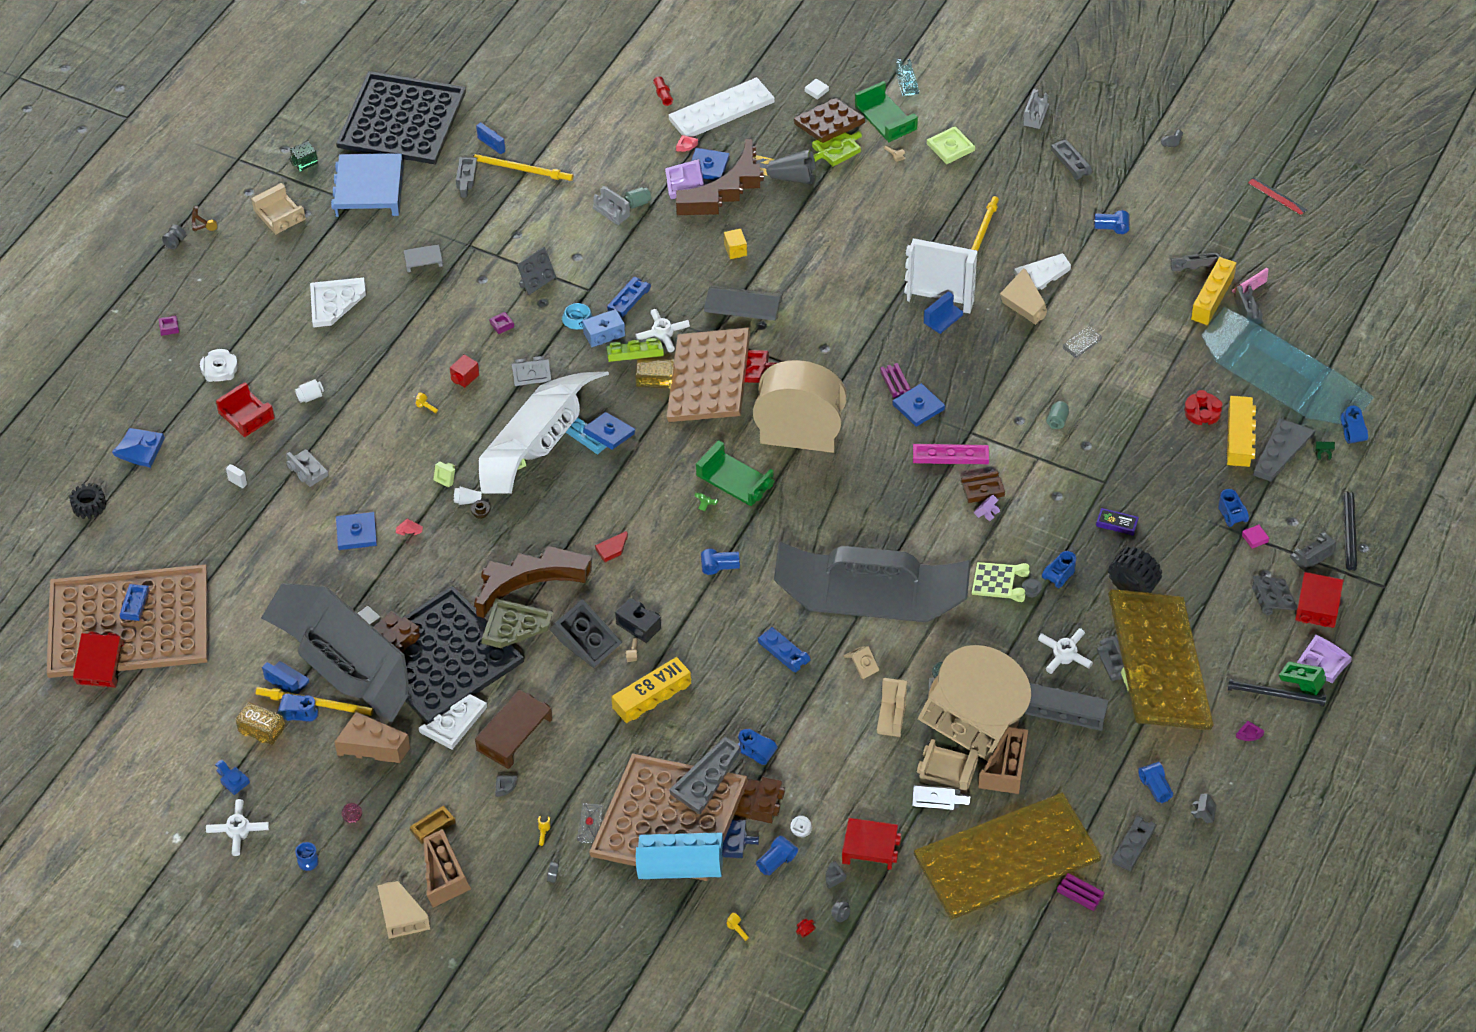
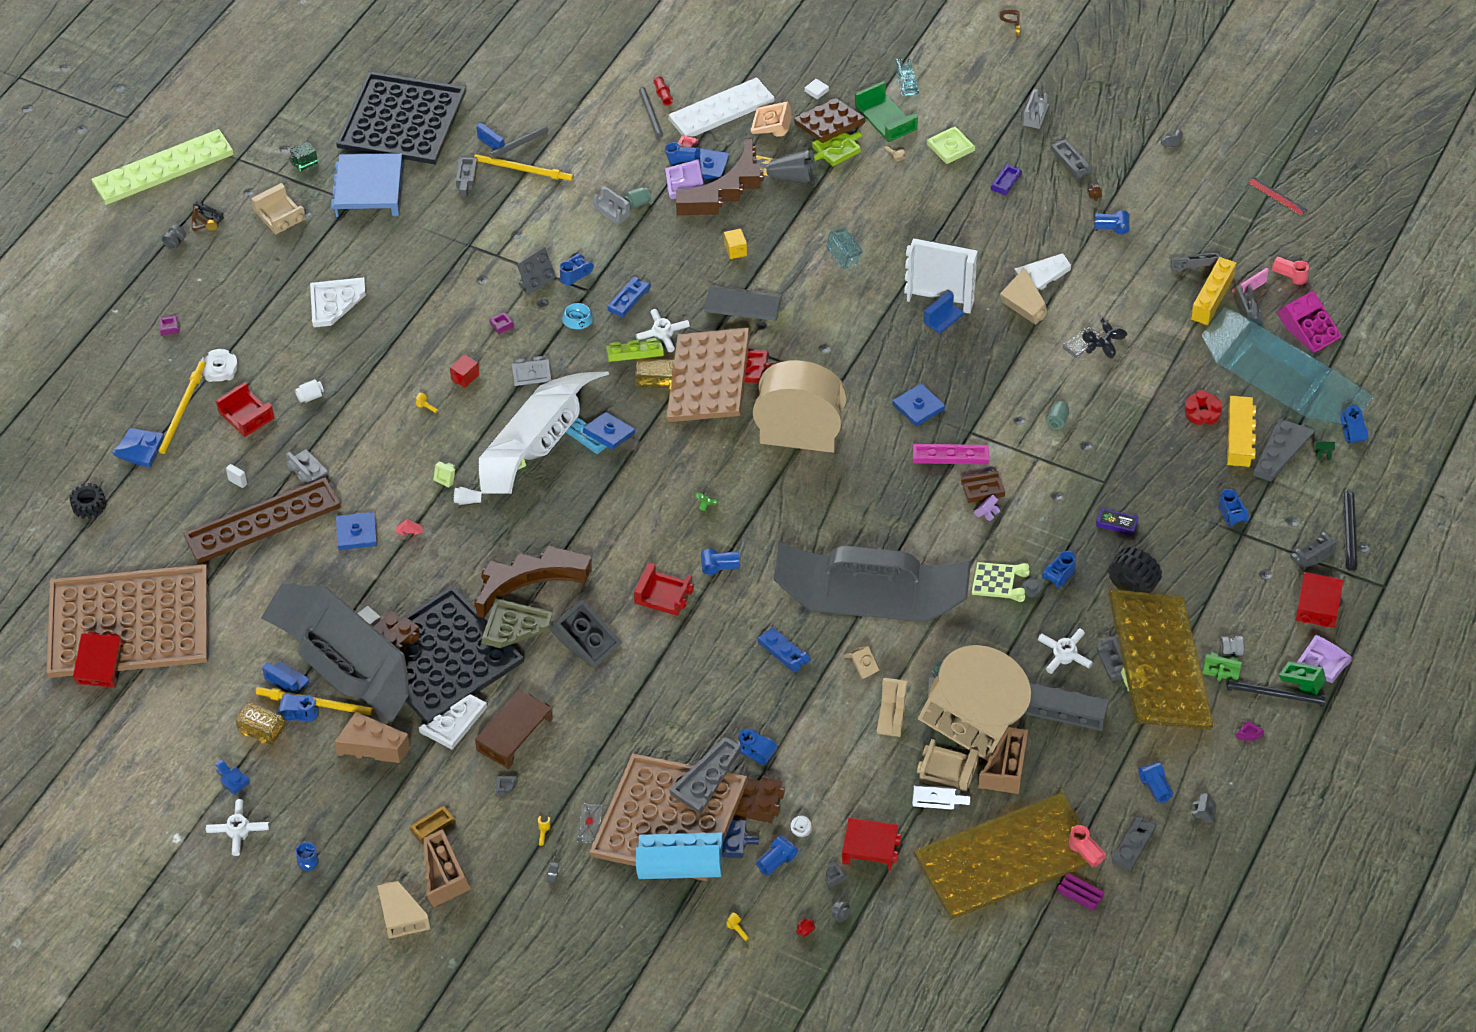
blue plate [120,584,149,621] -> none
clear pink plate [341,803,362,823] -> none
light grey hinge [404,244,443,272] -> none
dark brown plate [471,501,490,519] -> none
medium blue brick [582,309,625,347] -> none
tile [595,531,628,562] -> none
yellow brick [611,657,691,723] -> none
black brick [615,598,661,643] -> none
tan hand [625,638,638,662] -> none
green panel [696,440,774,506] -> none
magenta tile [880,363,911,398] -> none
yellow bar [971,196,999,251] -> none
dark pink tile [1242,525,1269,549] -> none
dark grey hinge [1252,575,1298,615] -> none
none -> yellowish green plate [91,129,234,205]
none -> yellow bar [158,361,206,454]
none -> reddish brown plate [183,477,341,564]
none -> black axle [193,201,224,222]
none -> dark grey bar [489,126,548,159]
none -> blue piece [560,253,594,285]
none -> red panel [634,563,694,616]
none -> dark grey bar [639,87,663,138]
none -> blue piece [665,142,701,166]
none -> light nougat slope [751,101,792,137]
none -> clear light blue hinge [826,228,863,269]
none -> dark purple tile [991,164,1022,195]
none -> reddish brown piece [999,10,1021,36]
none -> coral piece [1068,825,1106,867]
none -> black piece [1082,319,1127,358]
none -> reddish brown plate [1087,184,1102,201]
none -> bright green hips [1202,653,1242,682]
none -> light grey wheel [1220,636,1244,657]
none -> coral piece [1272,256,1309,285]
none -> dark pink slope [1277,290,1342,353]

